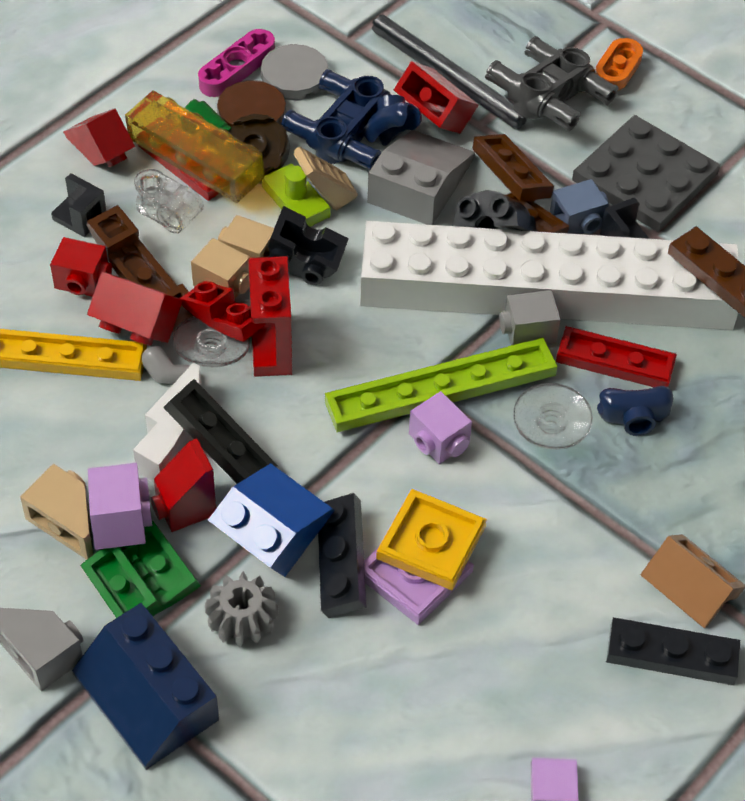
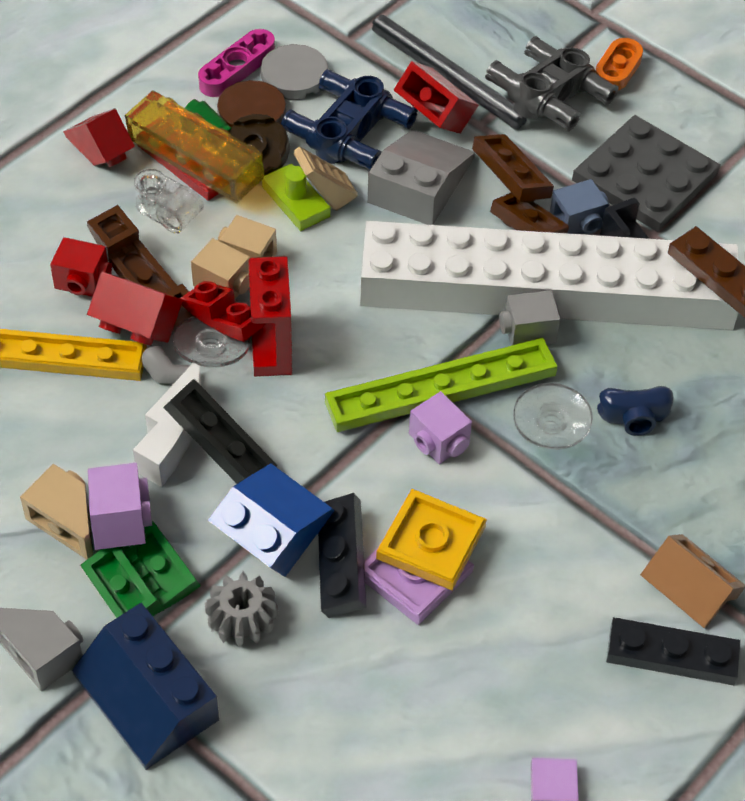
black panel [51,173,107,237] -> none
red slope [150,438,216,532] -> none
black cylinder [268,206,349,285] -> none
dark blue piece [364,95,422,146] -> none
black cylinder [452,190,537,232] -> none
red tile [556,326,677,387] -> none

